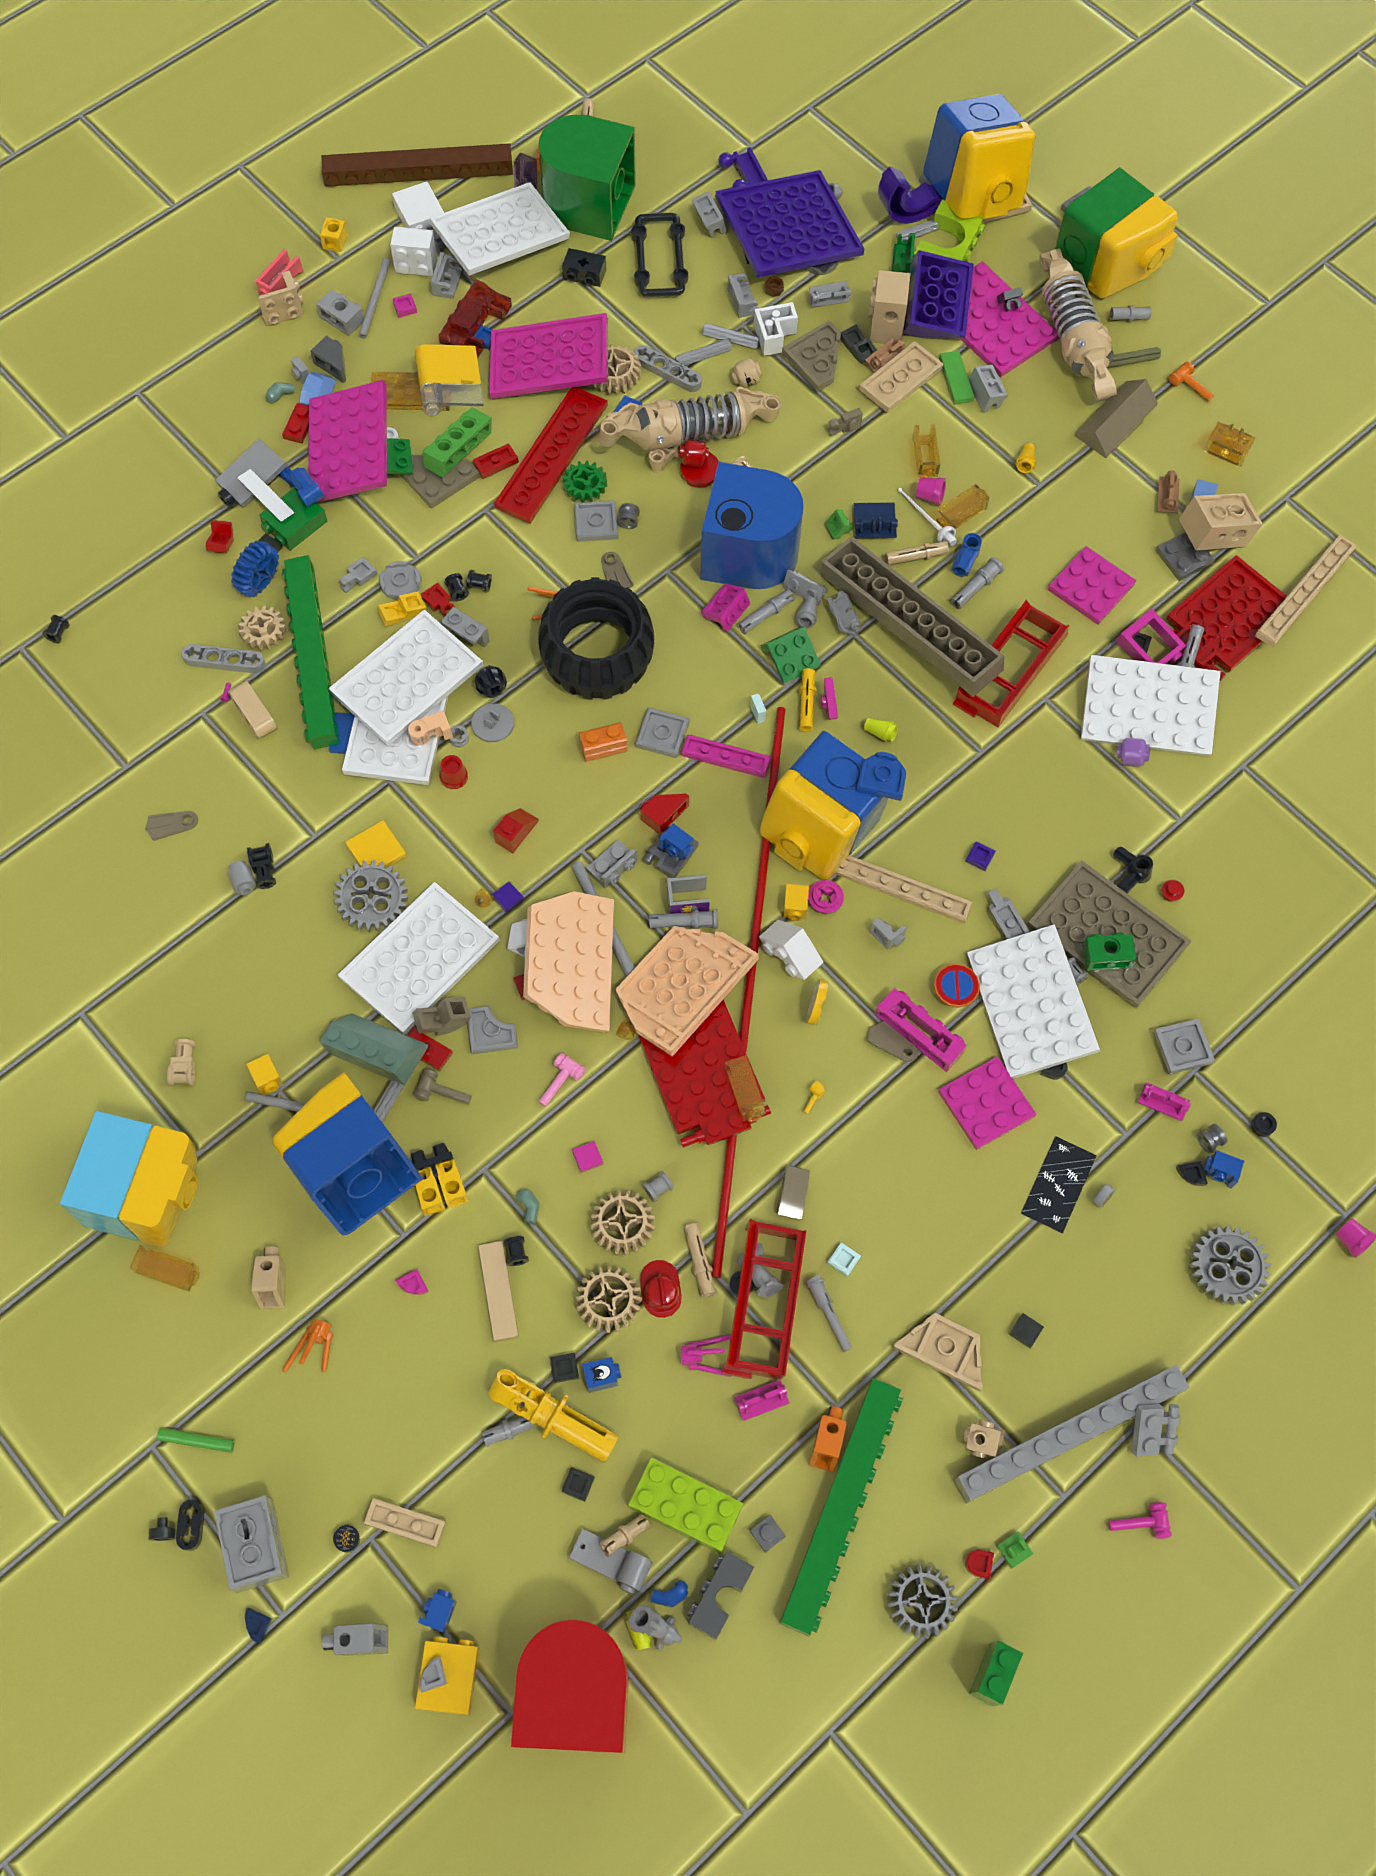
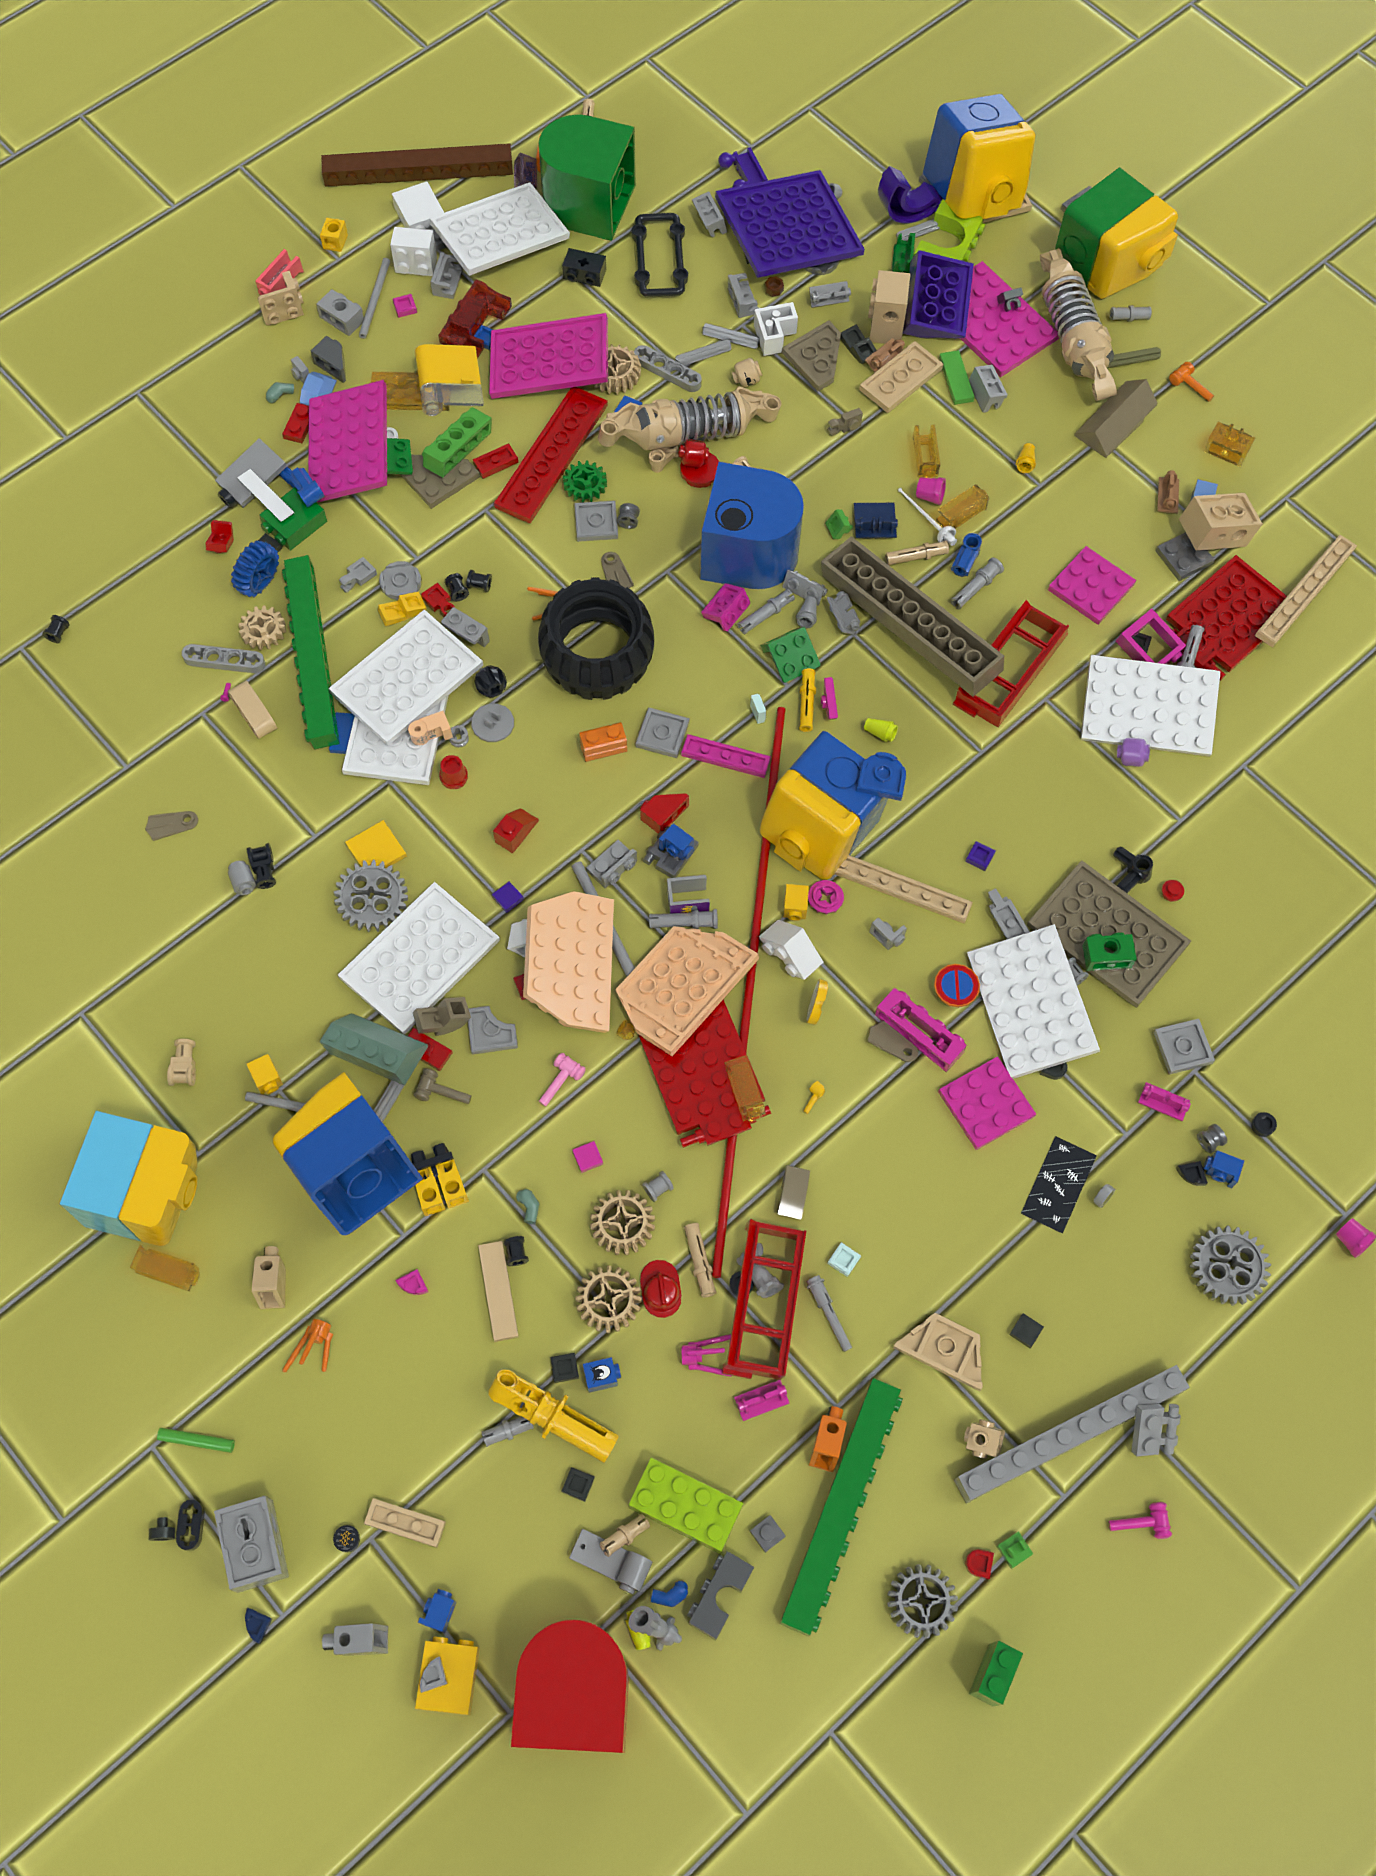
clear yellow hinge [475,888,495,908] -> none

